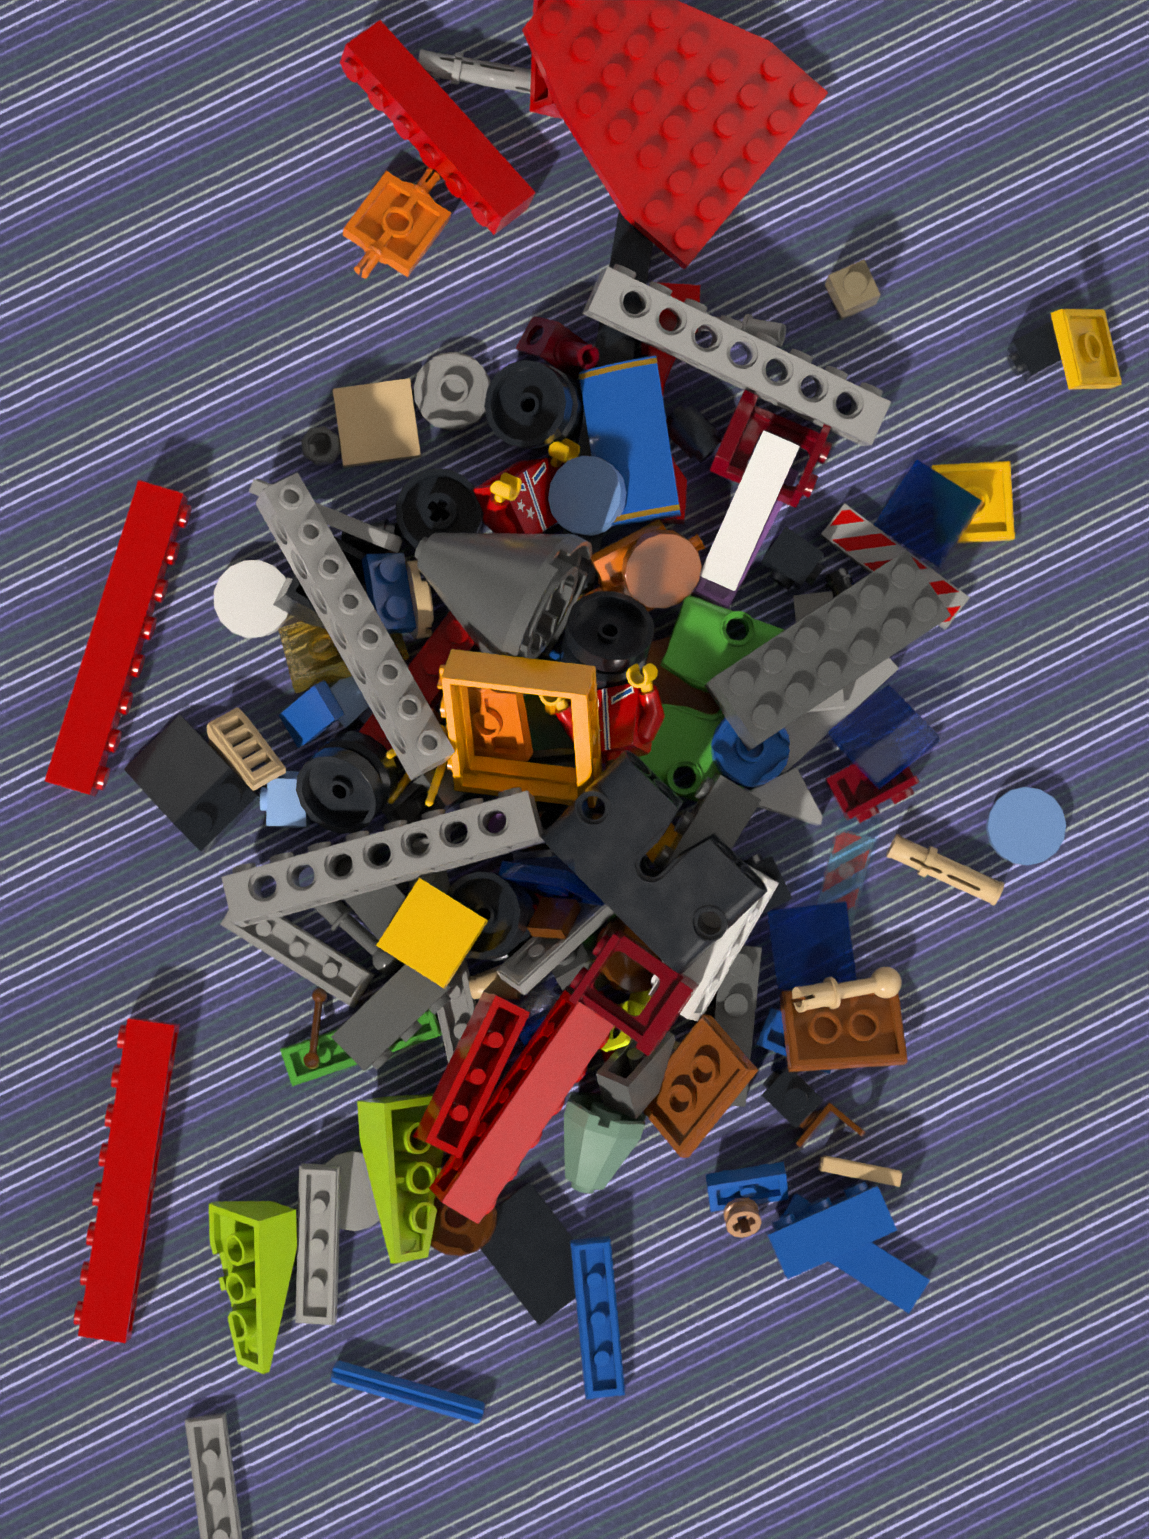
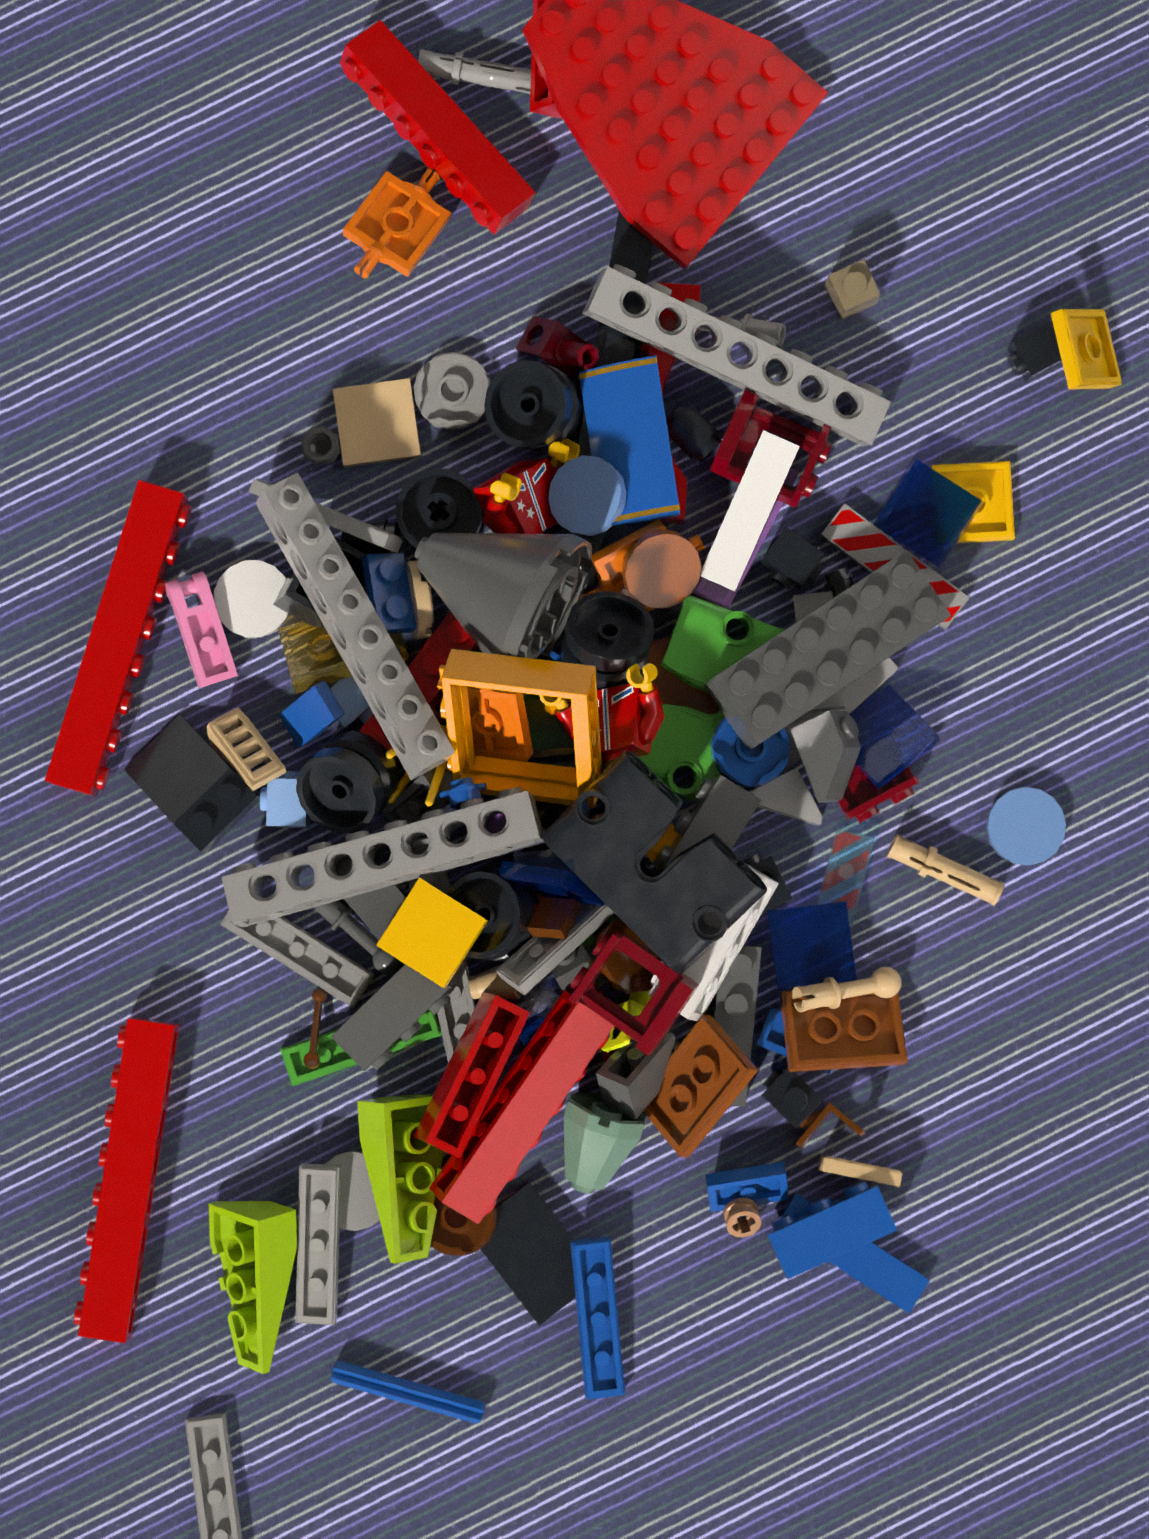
none -> bright pink plate [165,571,238,688]
none -> blue plate [440,777,487,809]
none -> dark grey slope [790,710,861,803]

